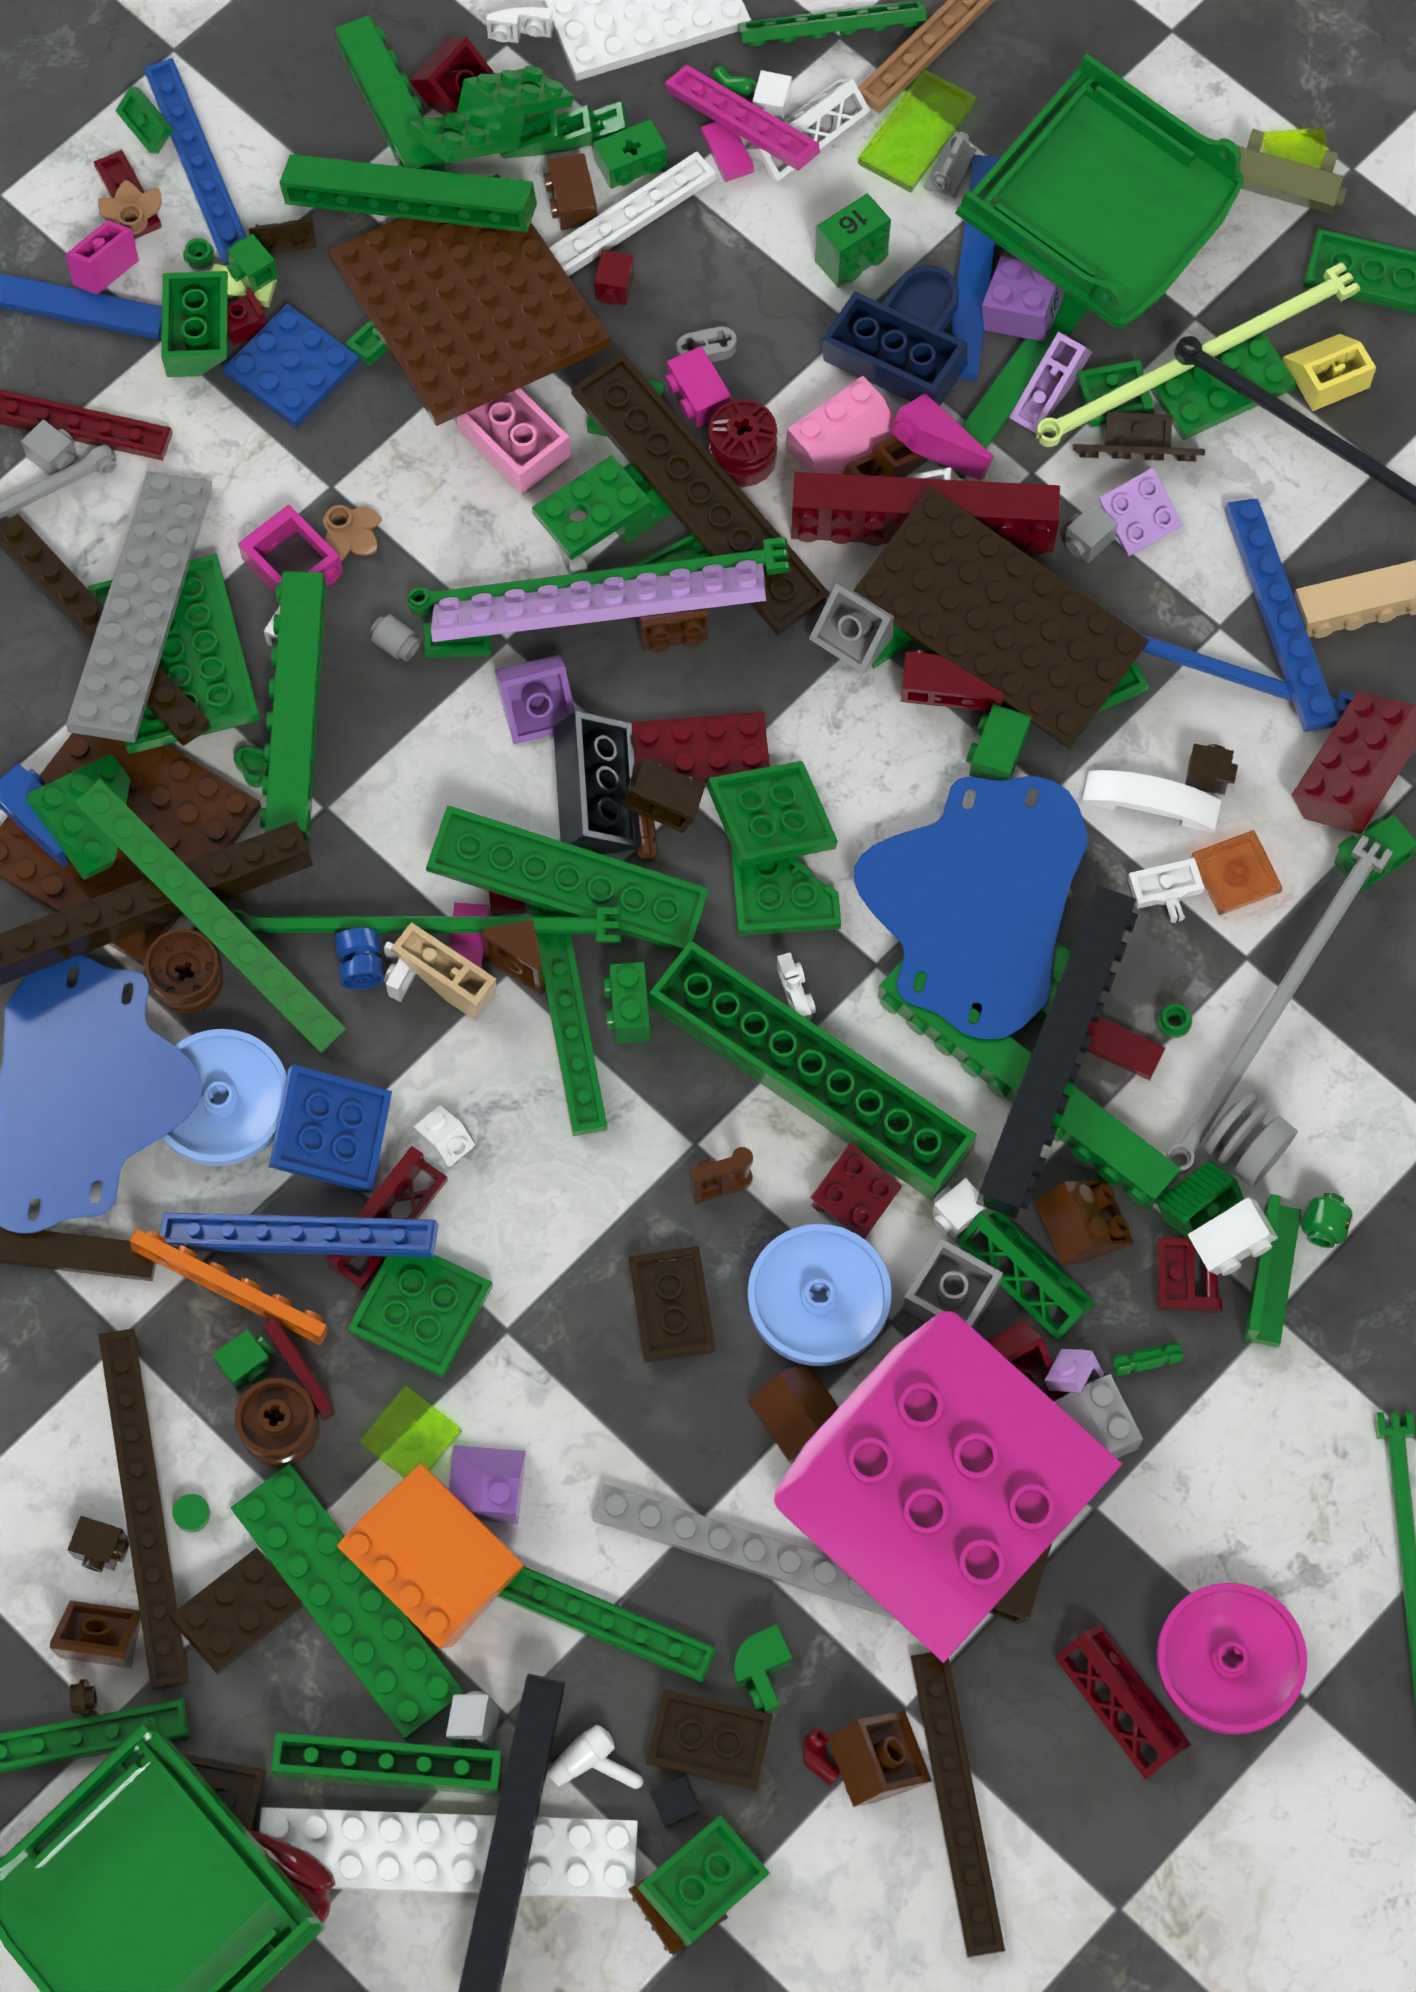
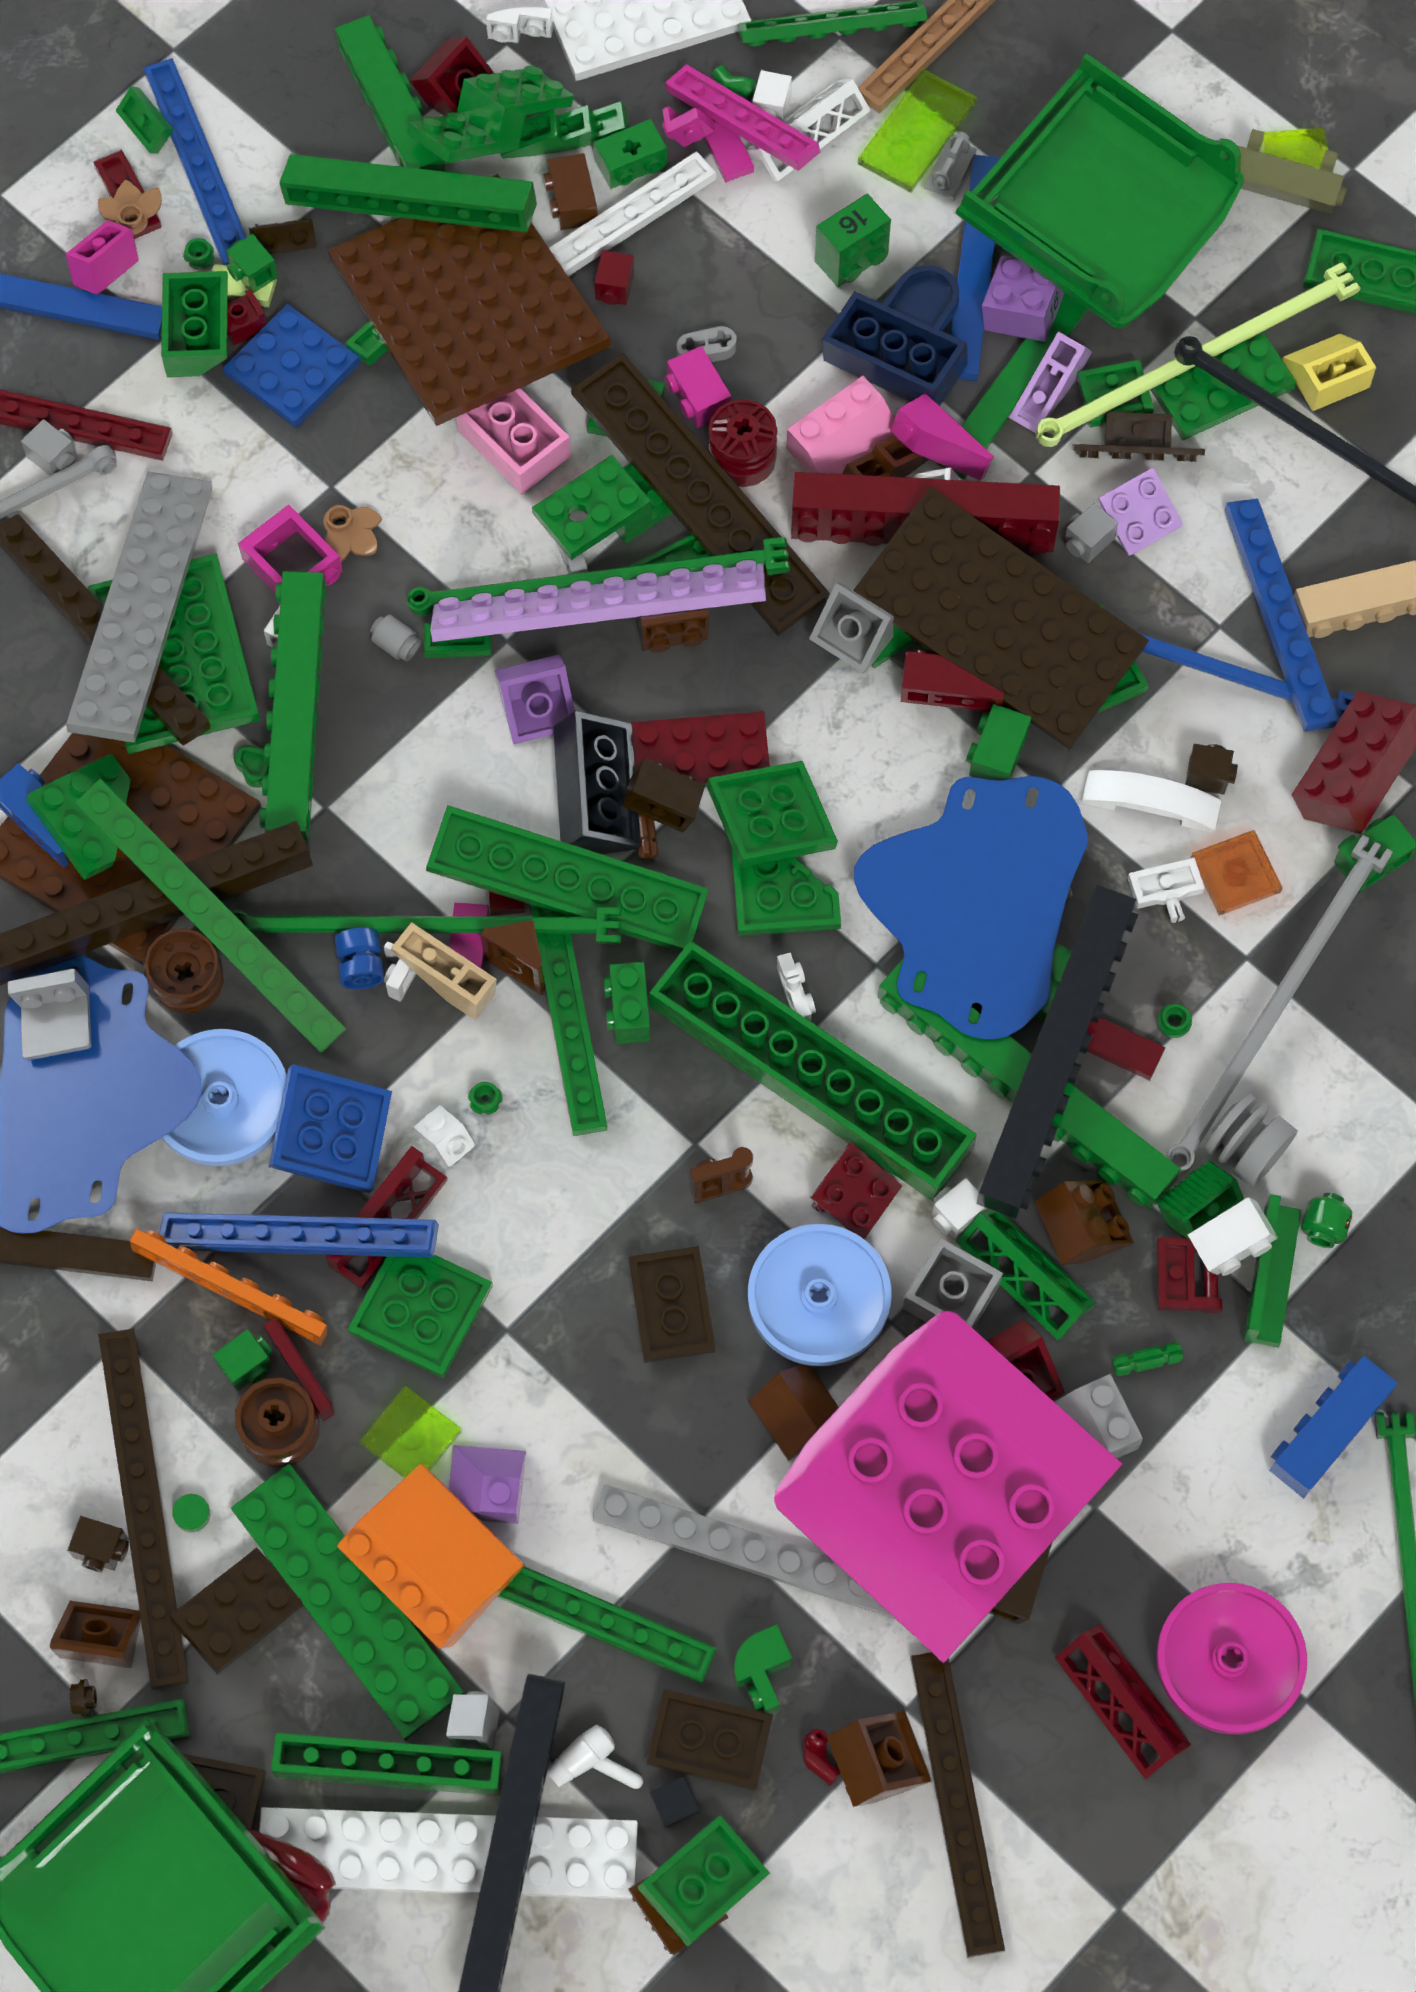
lavender bracket [1044,1349,1104,1393] -> none
none -> light grey bracket [8,969,92,1060]
none -> green plate [468,1082,503,1115]
none -> dark pink bracket [663,106,715,147]
none -> blue brick [1269,1355,1398,1499]

